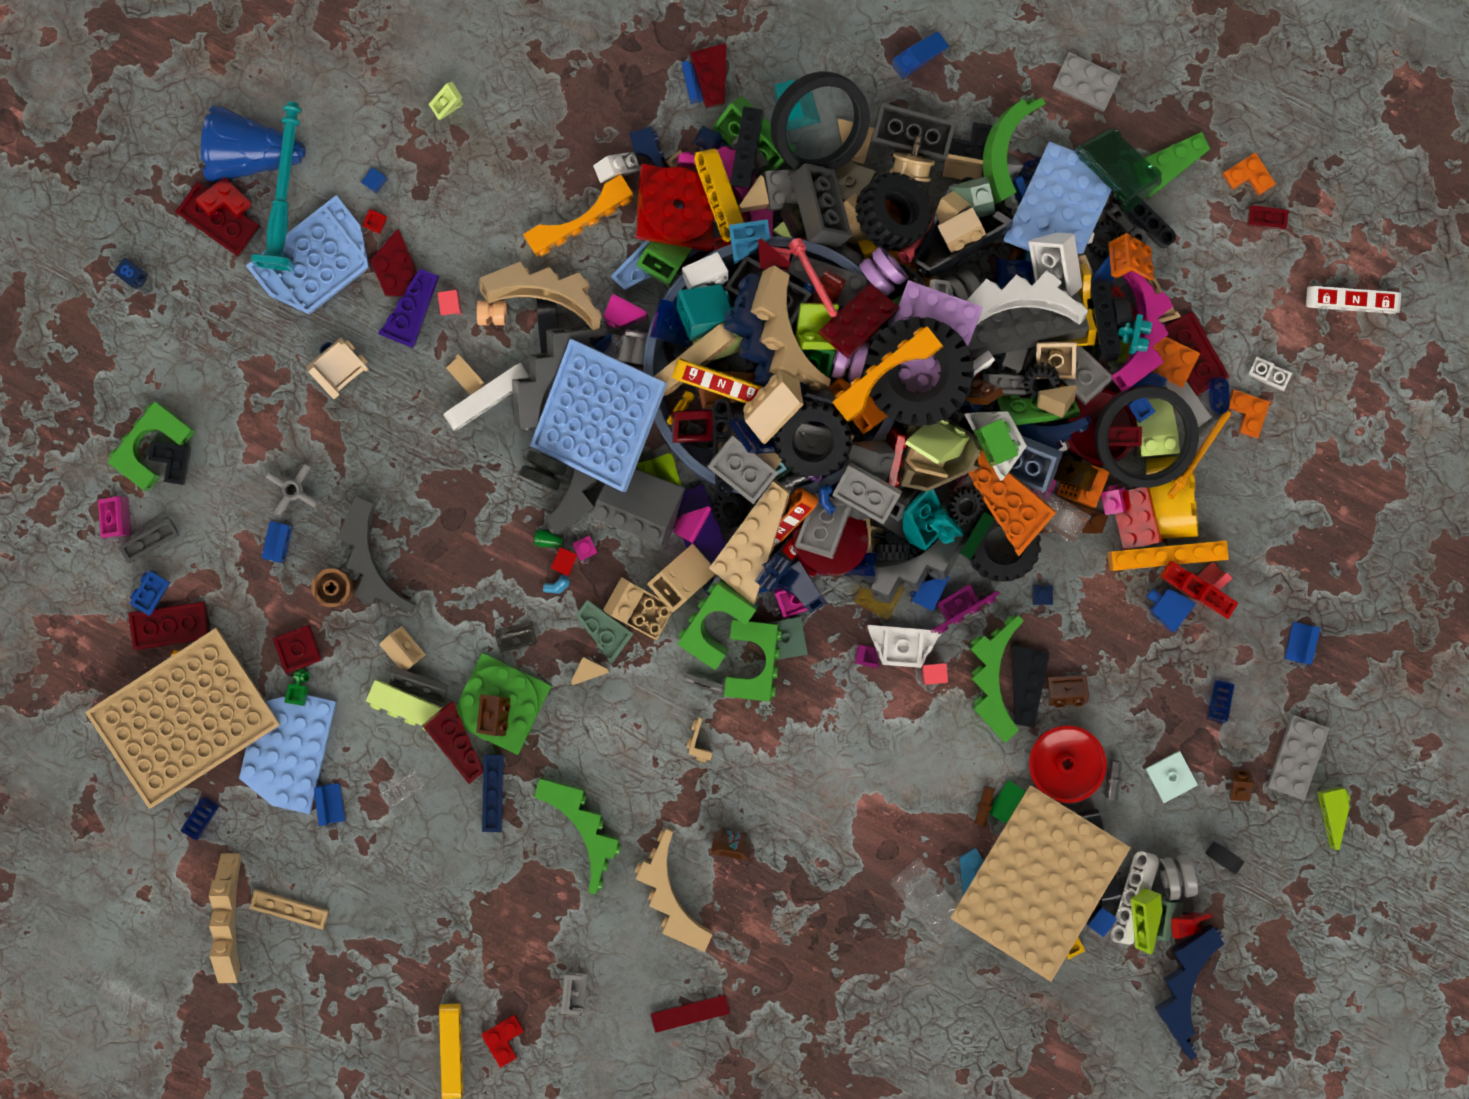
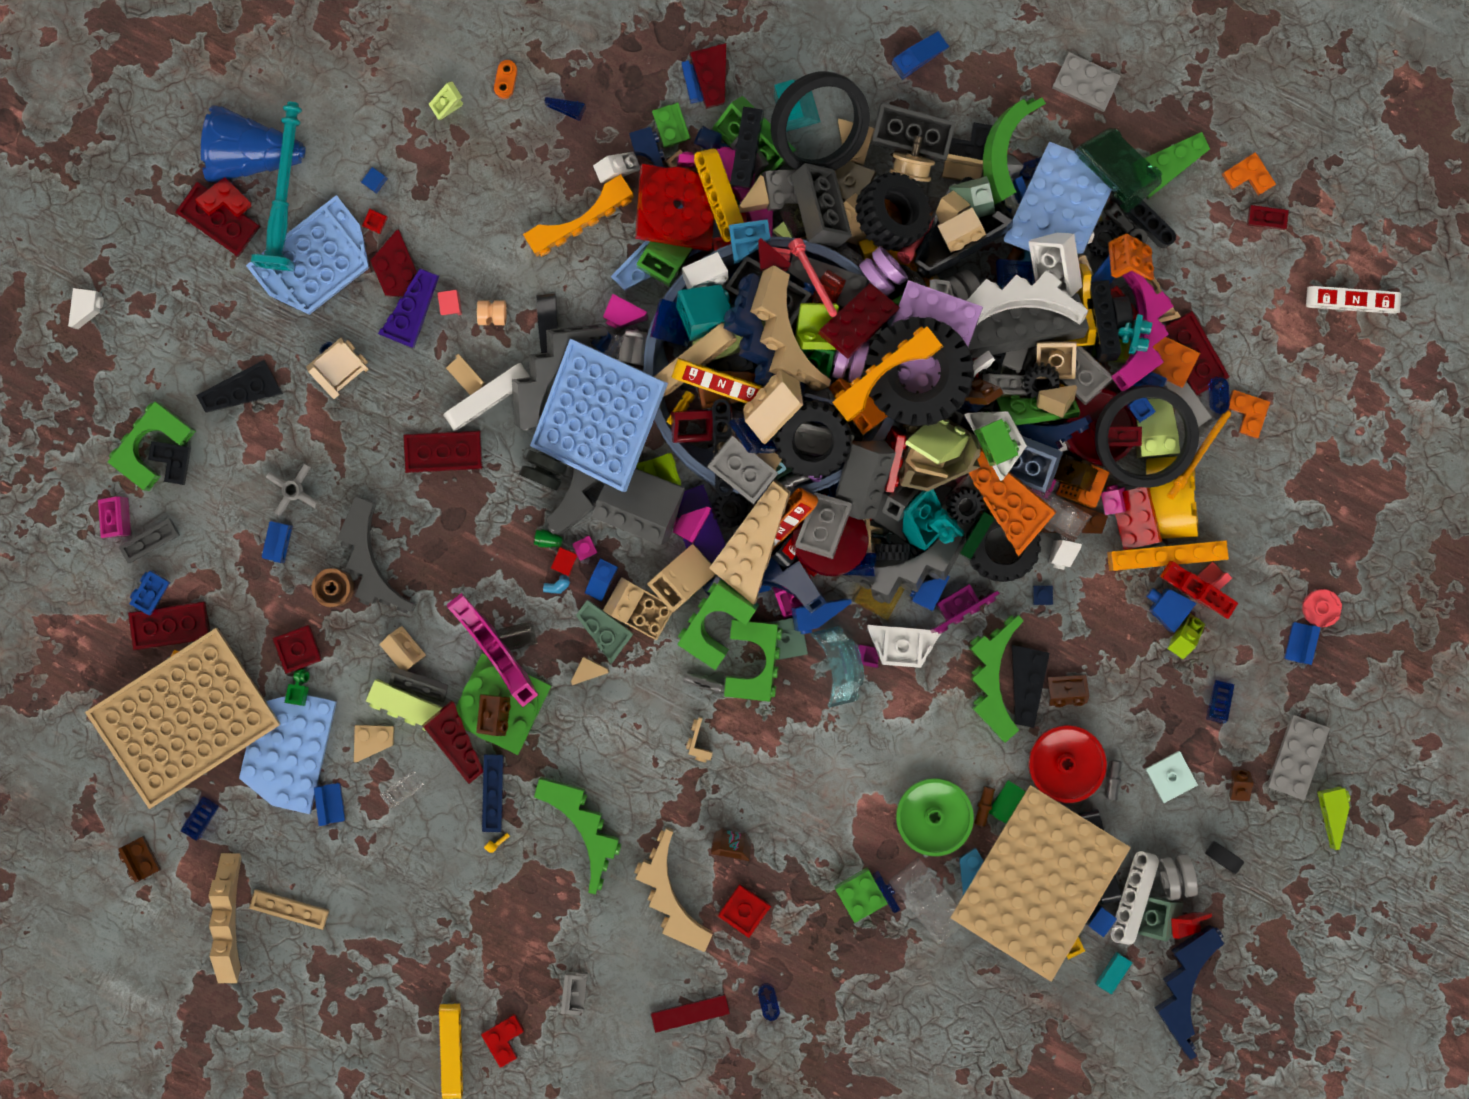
dark blue brick [113,258,148,289] -> none
tan arch [479,262,602,331] -> none
dark blue hips [755,553,791,592] -> none
blue arm [818,484,837,514] -> none
light grey plate [832,462,902,524] -> none
coral panel [922,663,948,685] -> none
lime slope [1131,888,1162,955] -> none
white slope [1248,357,1292,392] -> none
none -> white slope [68,288,104,329]
none -> reddish brown bracket [118,836,161,883]
none -> black wing [196,360,283,413]
none -> tan wing [354,725,394,762]
none -> dark red tile [403,431,483,473]
none -> dark pink arch [447,593,538,707]
none -> yellow hand [484,833,510,853]
none -> orange plate [494,60,518,99]
none -> clear blue slope [544,97,586,121]
none -> blue slope [585,559,619,602]
none -> bright green plate [652,102,690,149]
none -> red plate [718,884,771,938]
none -> clear blue beam [758,983,780,1021]
none -> blue slope [791,598,852,634]
none -> clear light blue windscreen [810,626,864,708]
none -> bright green brick [834,867,888,923]
none -> clear blue plate [872,871,900,913]
none -> bright green dish [896,778,974,856]
none -> white slope [1049,540,1082,570]
none -> teal slope [1095,952,1133,995]
none -> lime slope [1167,613,1206,659]
none -> coral tile [1303,589,1342,627]

